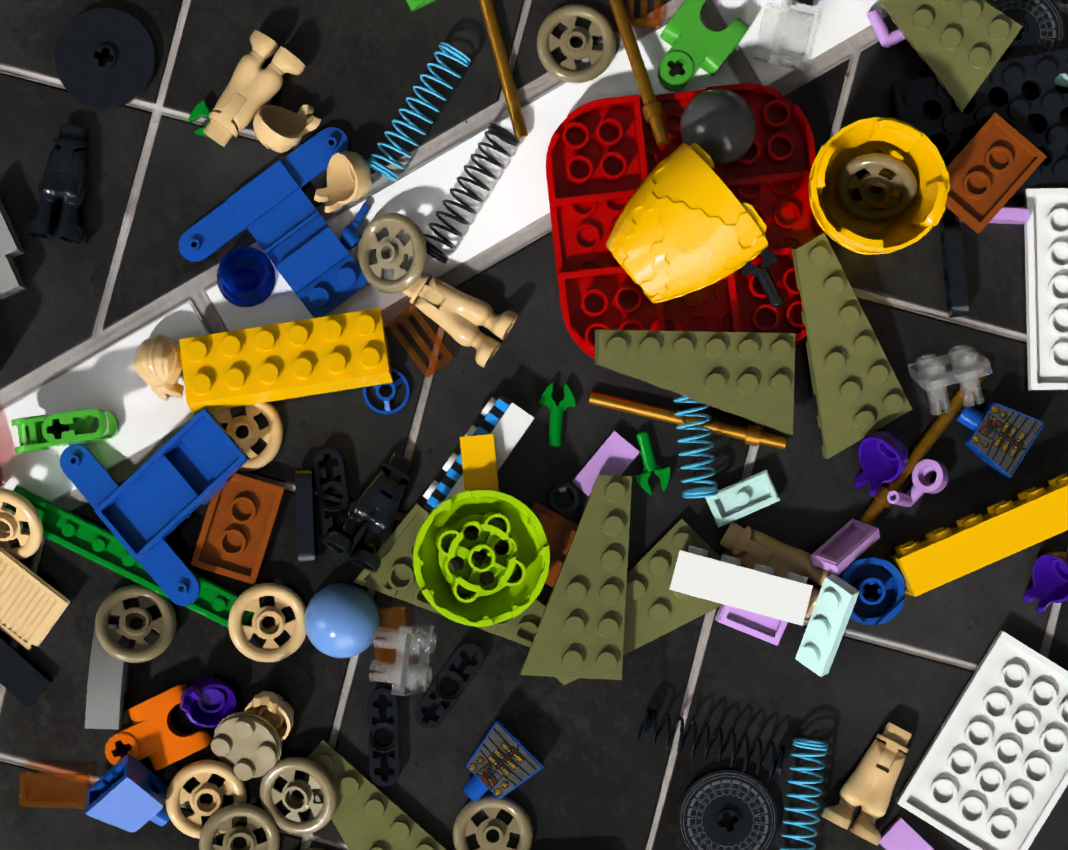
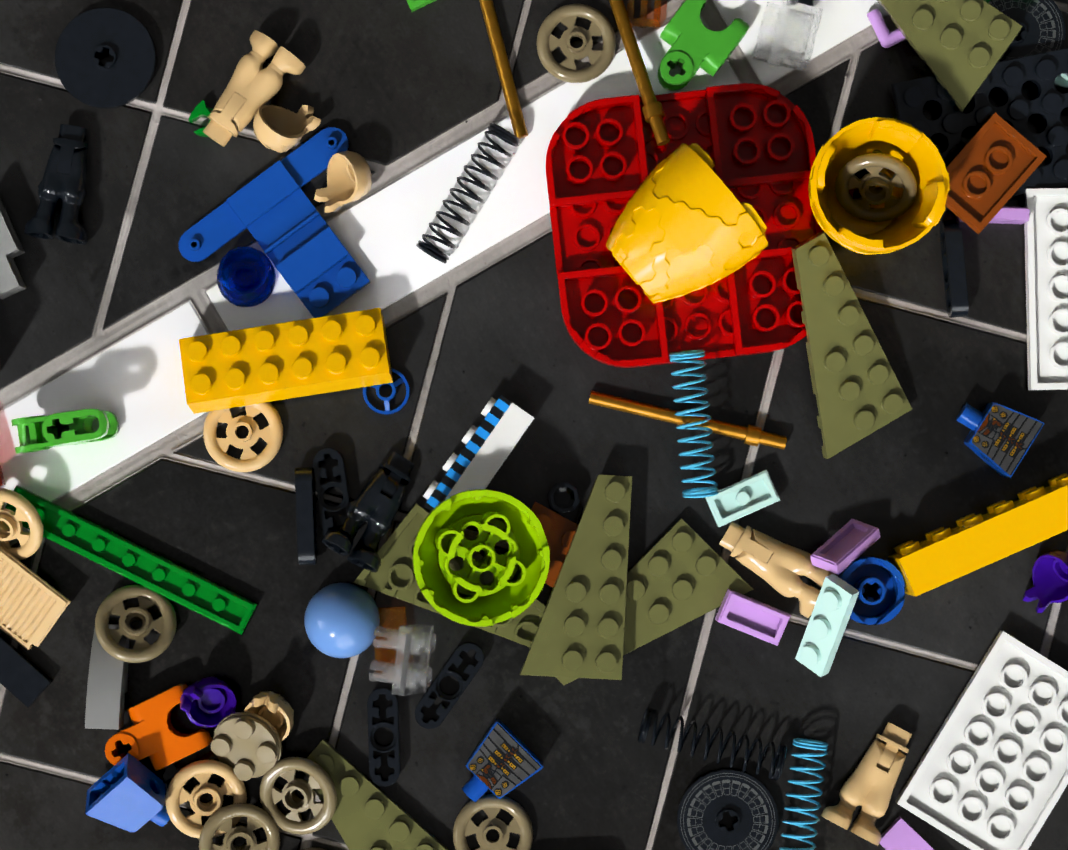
clear orange tile [19,771,90,809] -> none
blue piece [60,408,250,606] -> none
tan piece [133,335,184,401] -> none
dark orange plate [190,473,286,585] -> none
tan plate [228,583,307,663] -> none
blue hand [340,203,371,250] -> none
dark tan plate [357,213,427,293] -> none
medium azure piece [367,42,471,182] -> none
clear orange tile [386,305,454,378] -> none
tan piece [402,273,518,368] -> none
yellow tile [460,434,499,491] -> none
green bar [539,382,576,447] -> none
lavender tile [571,431,640,497] -> none
olive wing [594,329,795,435] -> none
green bar [634,431,670,495] -> none
white brick [669,545,813,626] -> none
dark grey piece [680,89,756,165] -> none
black bar [741,249,784,308] -> none
dark purple piece [854,431,908,496] -> none
pearl gold bar [859,361,992,525] -> none
lavender plate [887,459,949,507] -> none
clear plate [907,345,992,415] -> none

